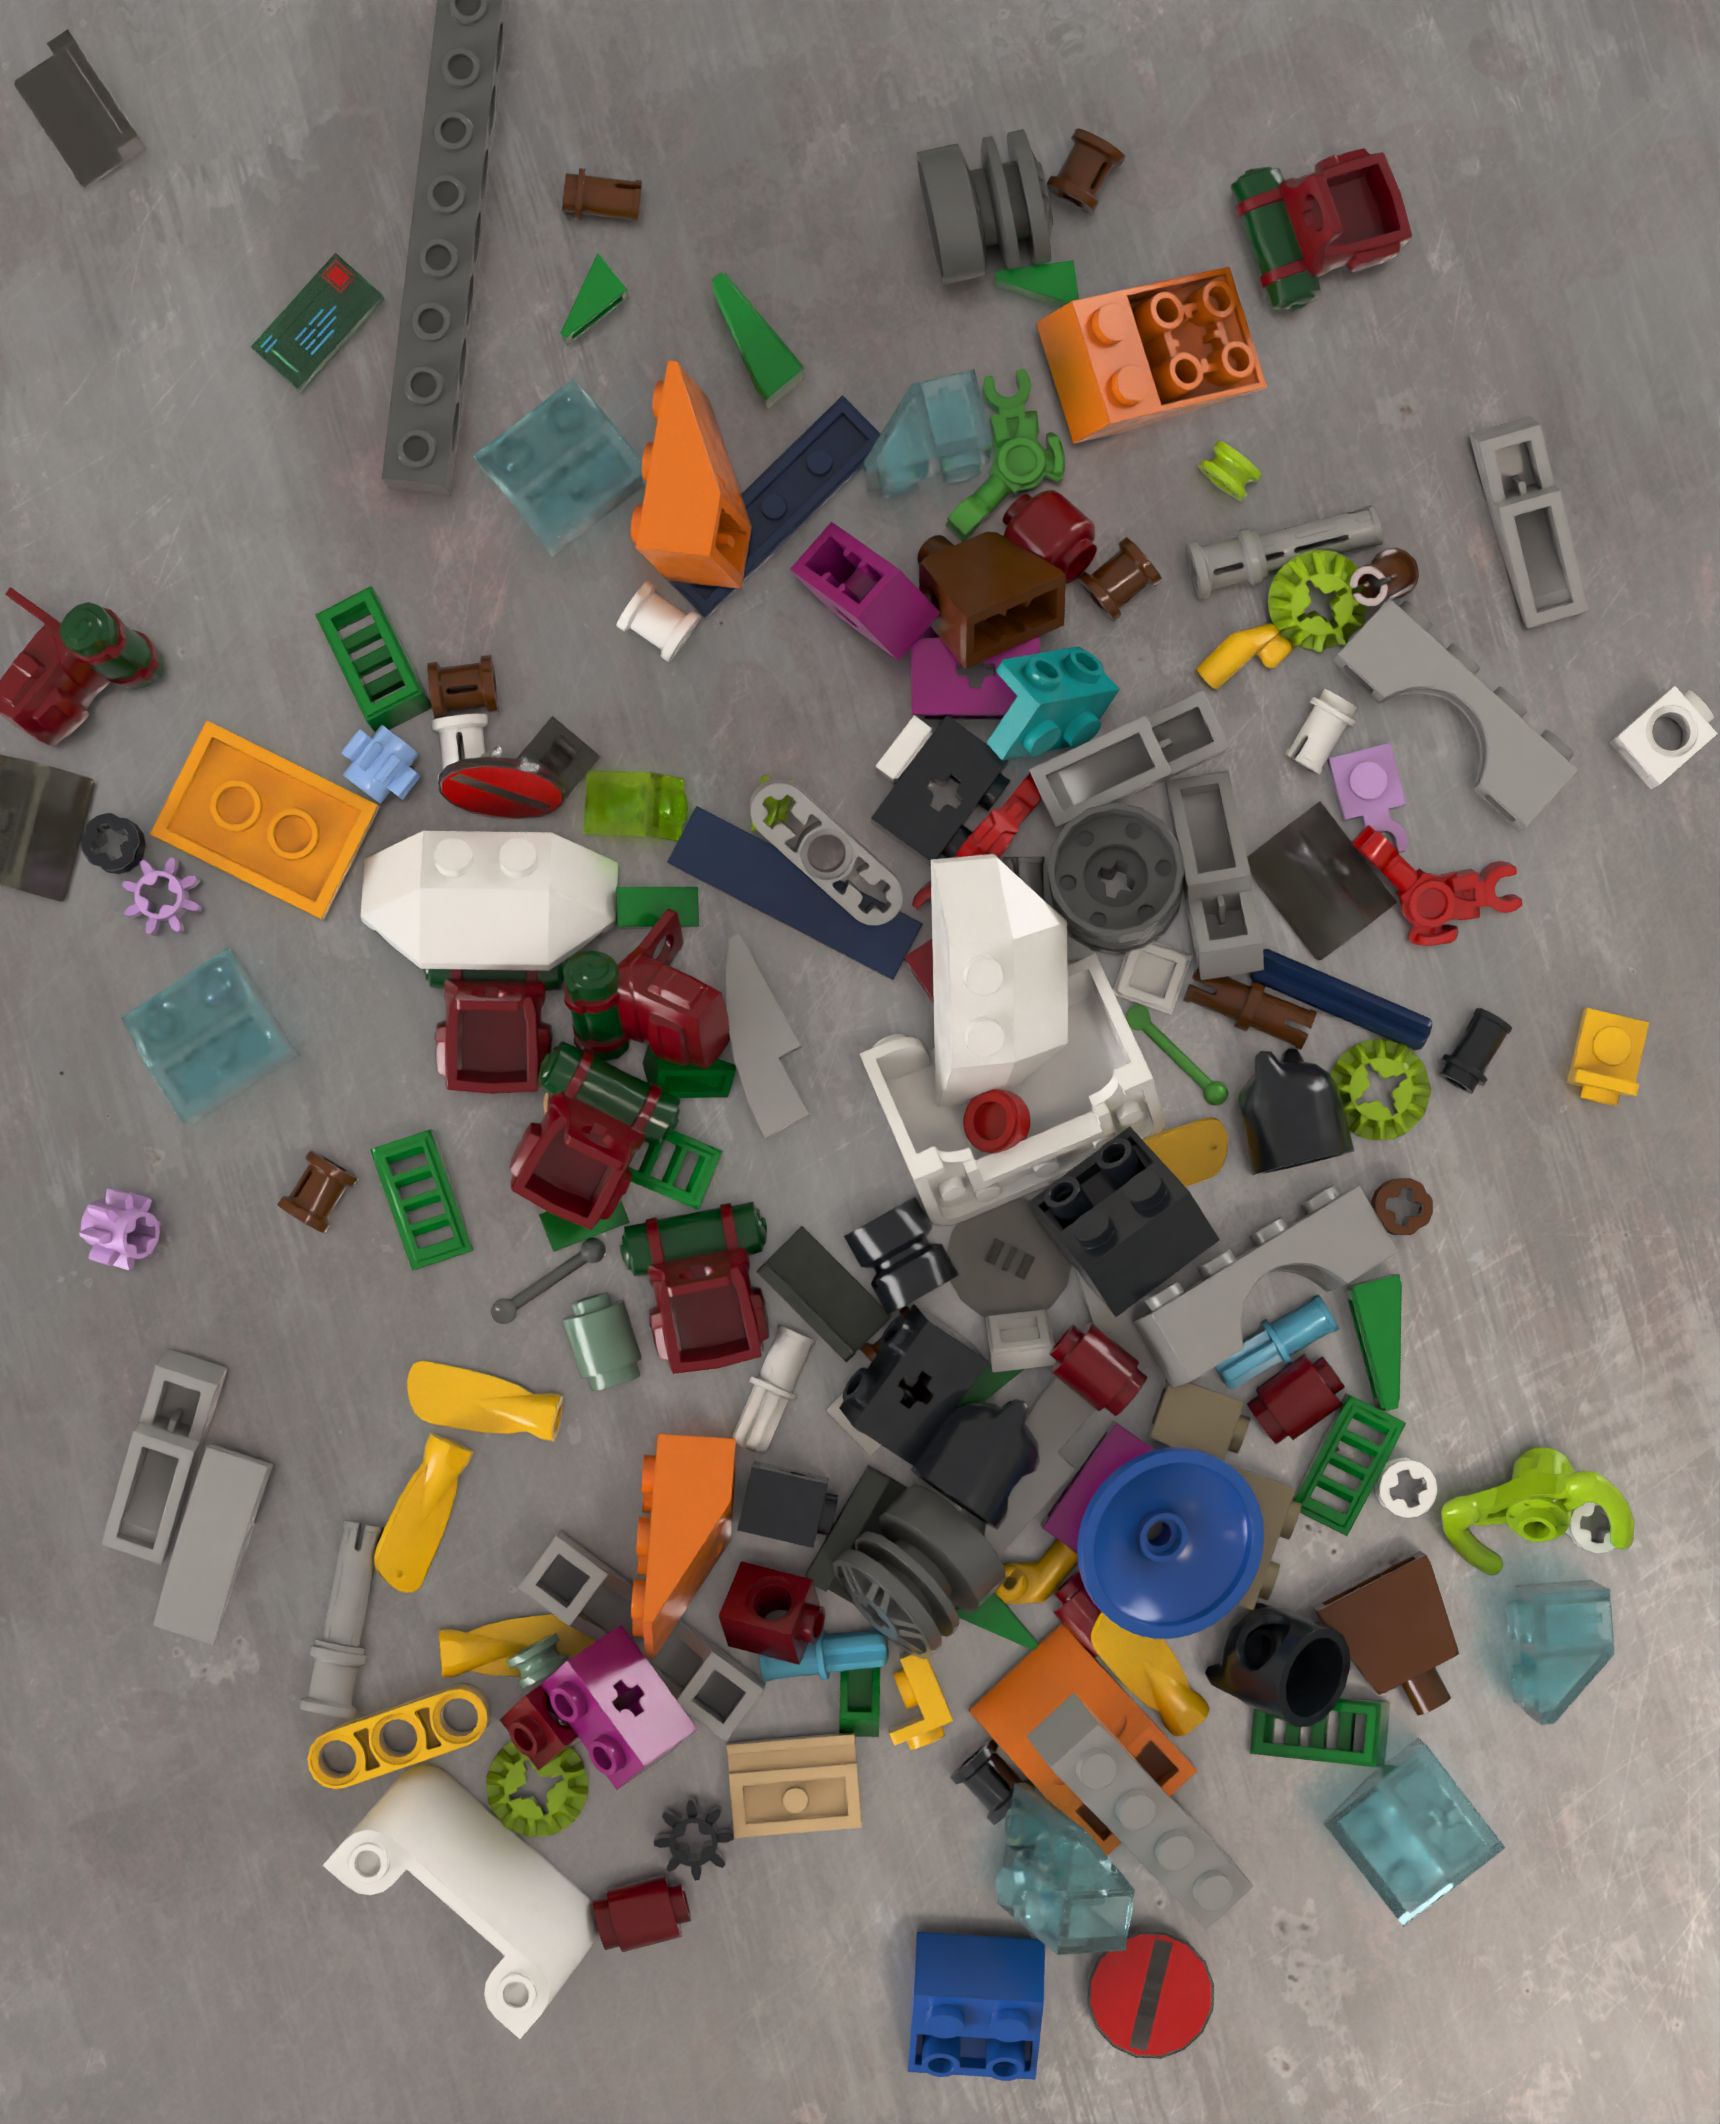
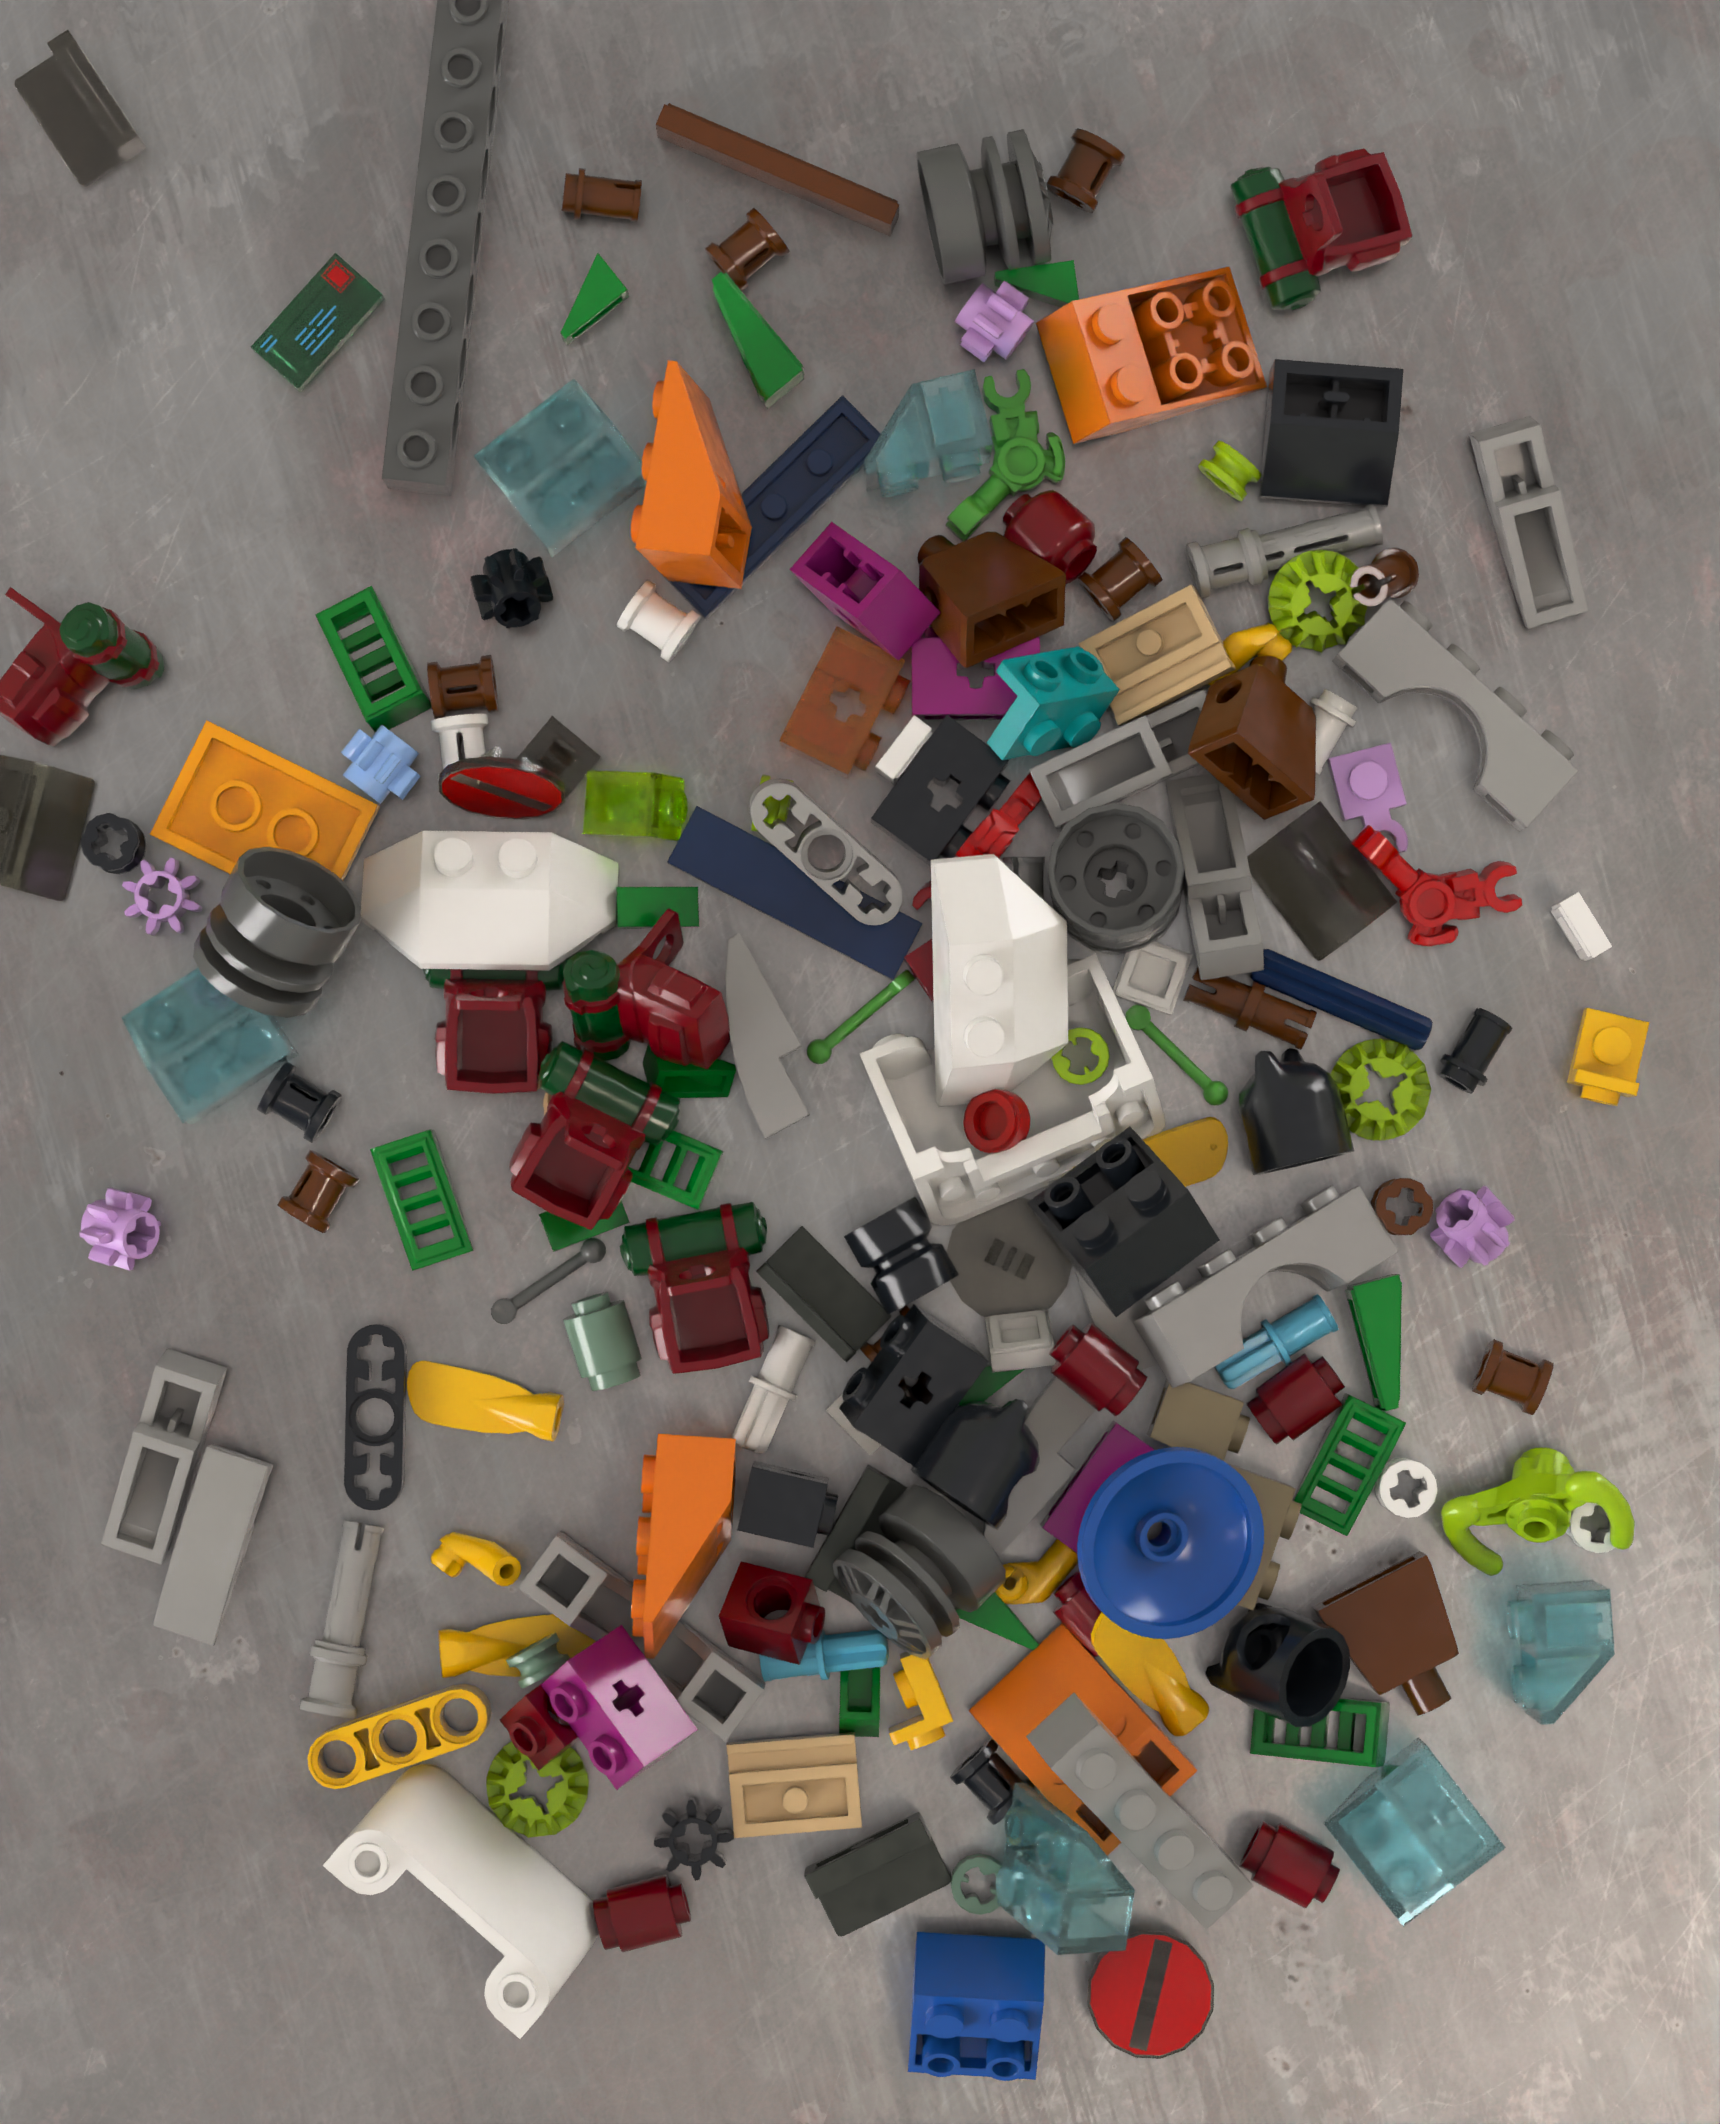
yellow piece [374,1433,474,1593] -> none
white brick [1609,686,1718,789] -> none
none -> dark grey wheel [193,847,361,1018]
none -> black bush [257,1062,342,1143]
none -> black beam [344,1324,407,1510]
none -> yellow arm [431,1532,521,1586]
none -> black gear [470,548,553,628]
none -> reddish brown tile [656,103,899,236]
none -> reddish brown bush [705,208,790,291]
none -> clear orange brick [779,626,911,780]
none -> pearl dark grey panel [804,1812,951,1937]
none -> bright green hinge [806,969,916,1064]
none -> sand green bush [950,1853,1009,1915]
none -> lavender gear [955,281,1034,362]
none -> lime bush [1052,1027,1110,1085]
none -> tan plate [1078,585,1236,726]
none -> reddish brown torso [1188,656,1316,820]
none -> dark red brick [1239,1821,1340,1908]
none -> black slope [1260,359,1403,507]
none -> lavender gear [1430,1186,1515,1268]
none -> reddish brown bush [1472,1339,1554,1415]
none -> white tile [1551,892,1612,961]

